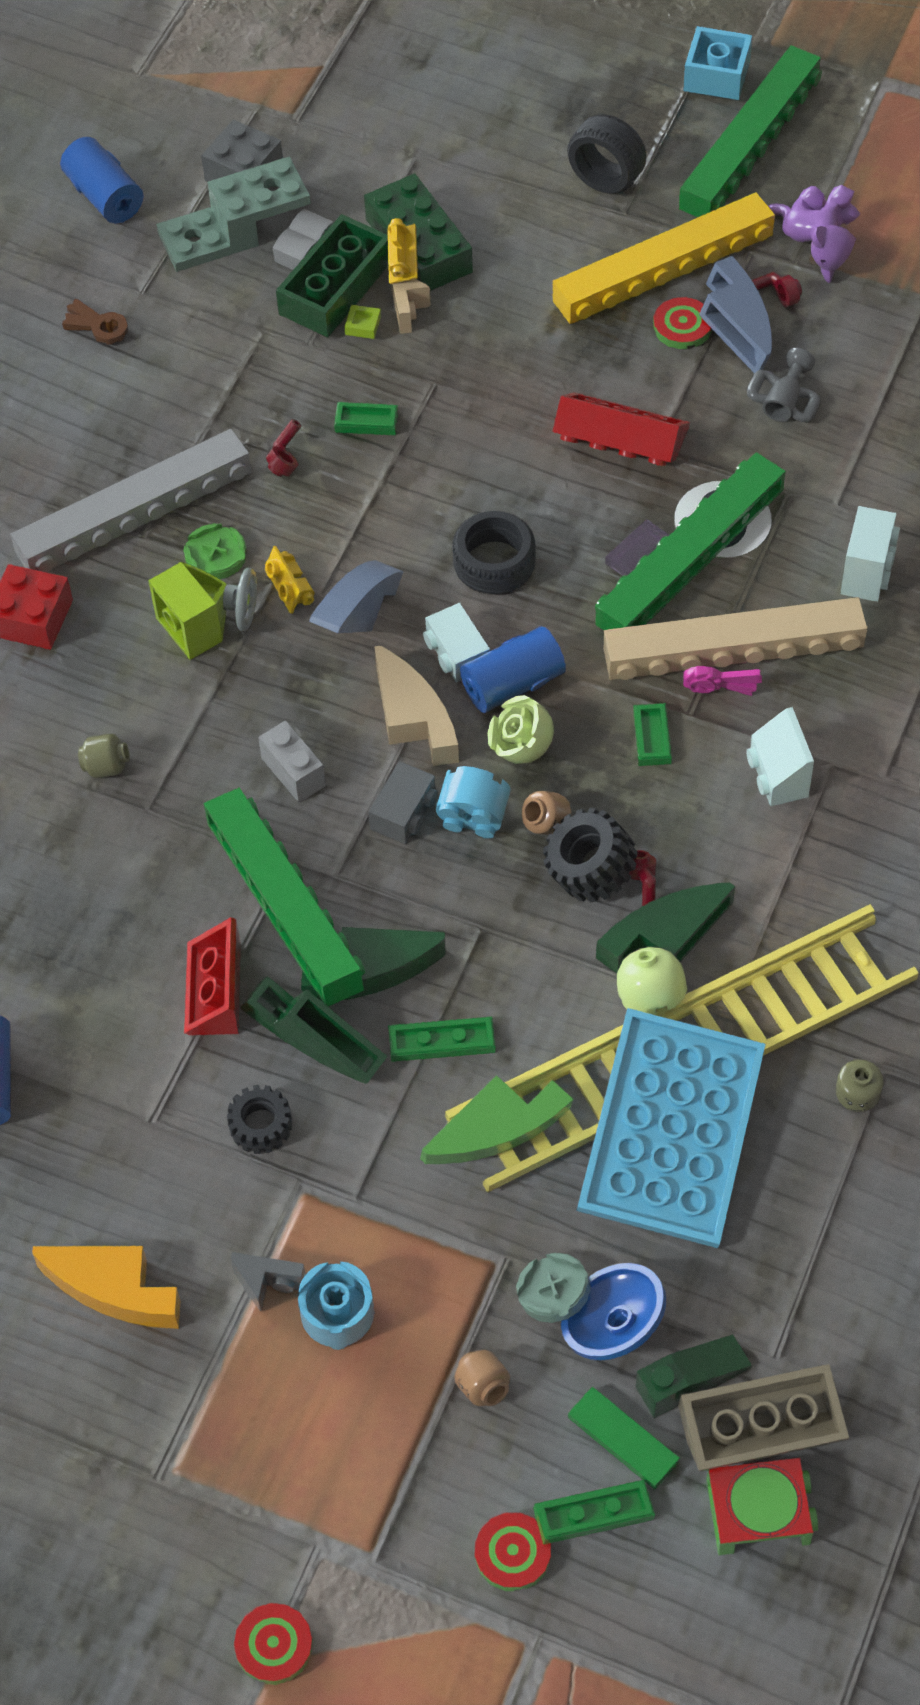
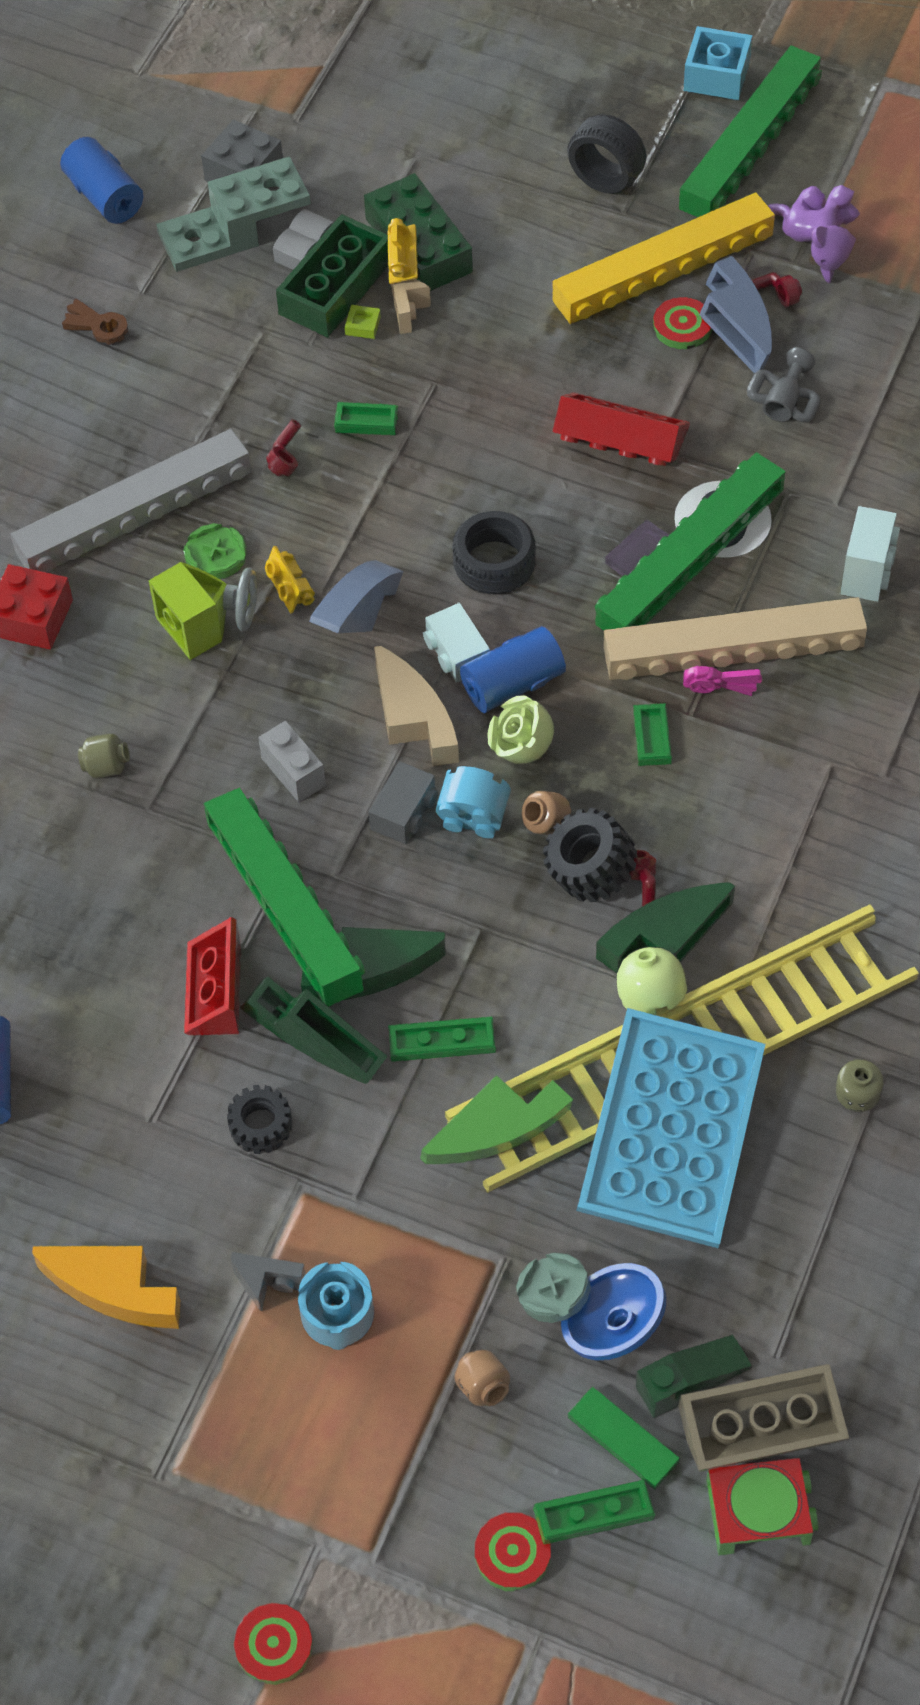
light aqua slope [747,707,814,806] -> none

